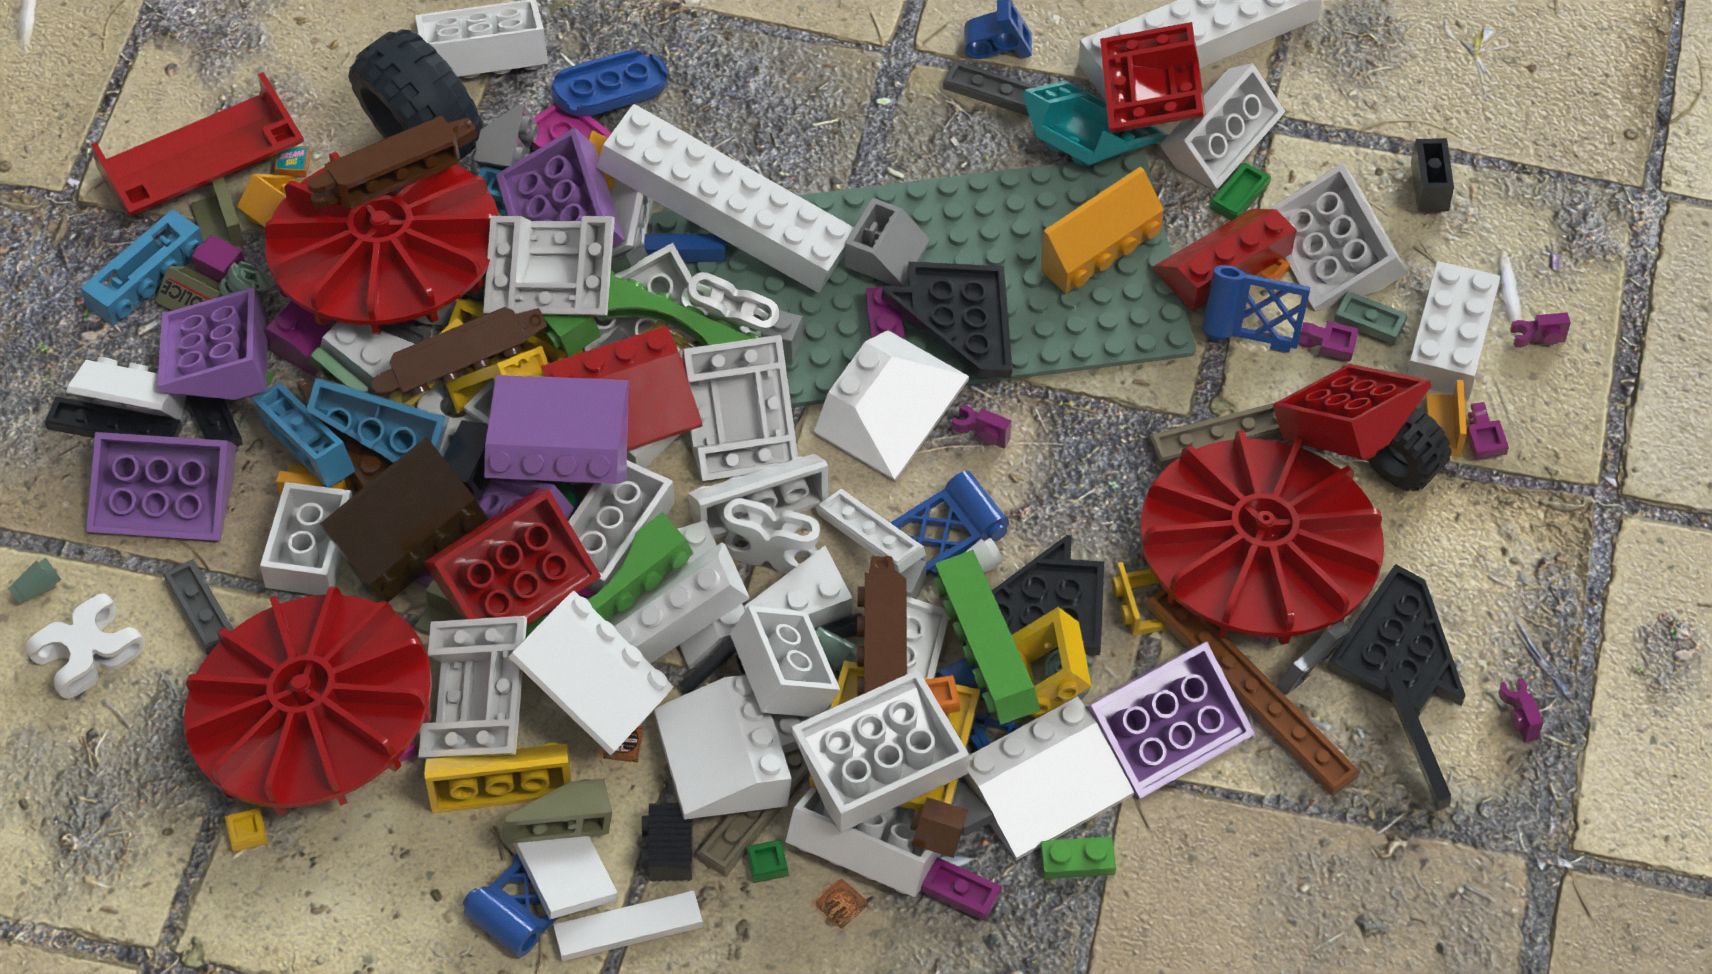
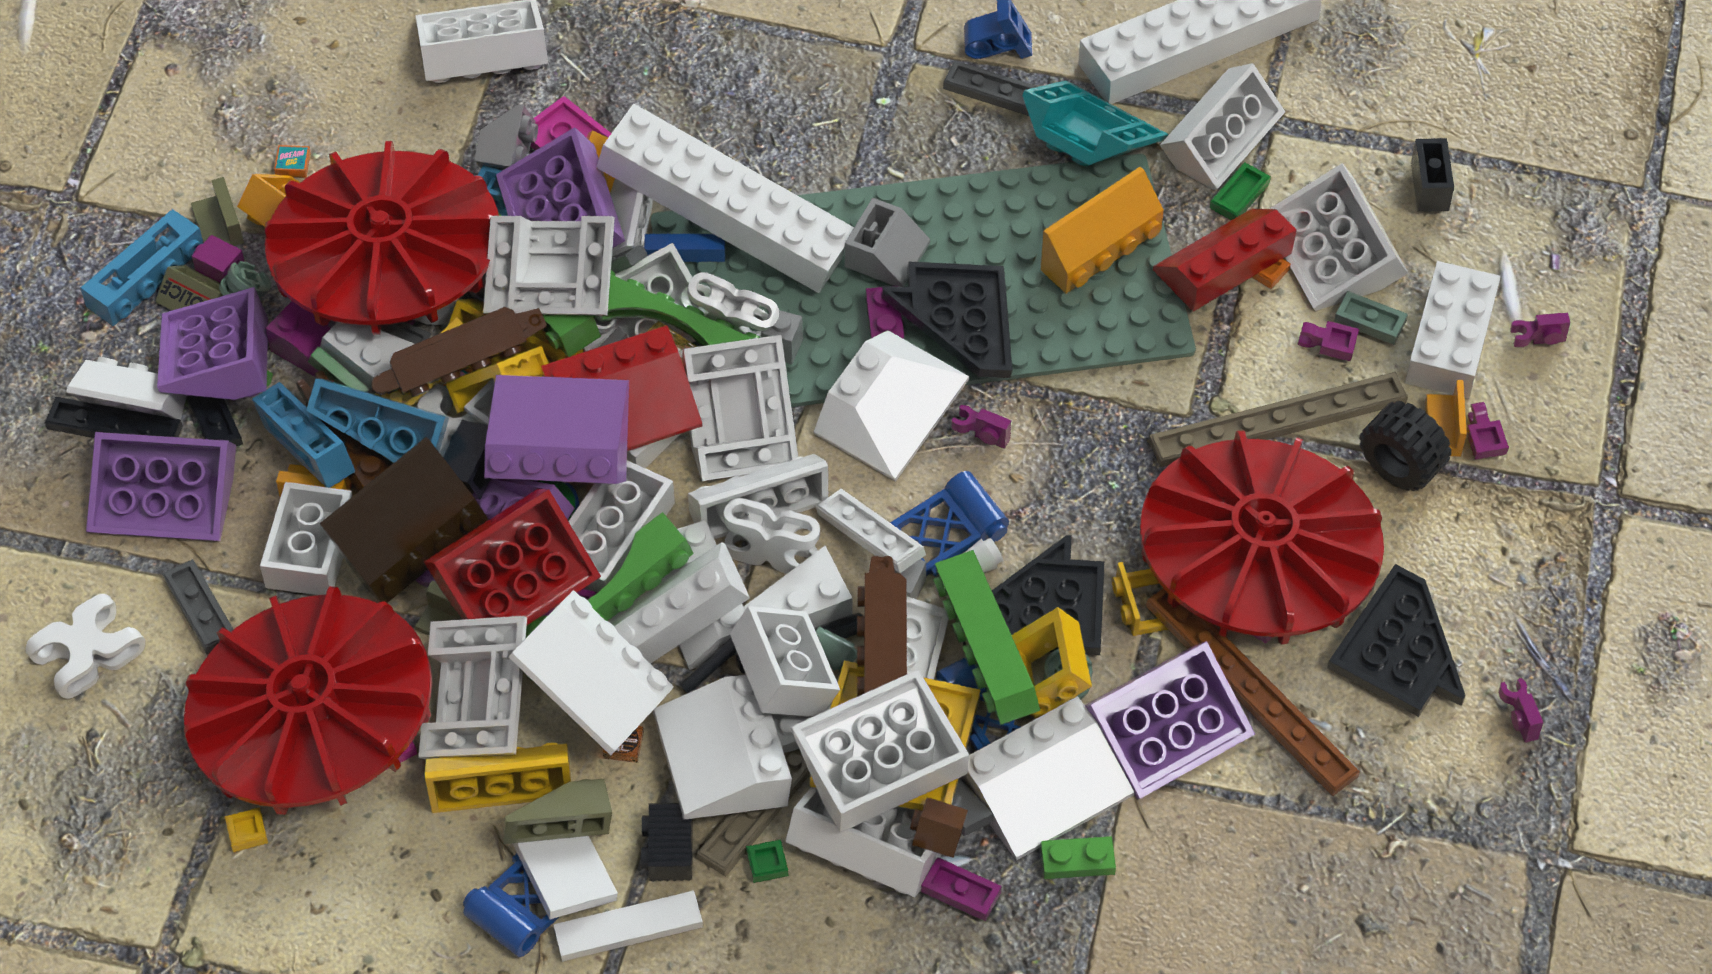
sand green cone [8,558,61,604] -> none
red slope [91,72,304,216] -> none
reddish brown hinge [307,116,477,209] -> none
black wheel [348,29,483,162] -> none
blue tile [551,50,668,116] -> none
clear orange tile [816,878,867,929] -> none
orange tile [925,675,960,714] -> none
red slope [1100,22,1206,133] -> none
blue piece [1202,265,1311,353] -> none
red slope [1272,364,1432,460] -> none
dark grey tile [1276,621,1350,695] -> none
black tile [1385,670,1451,811] -> none

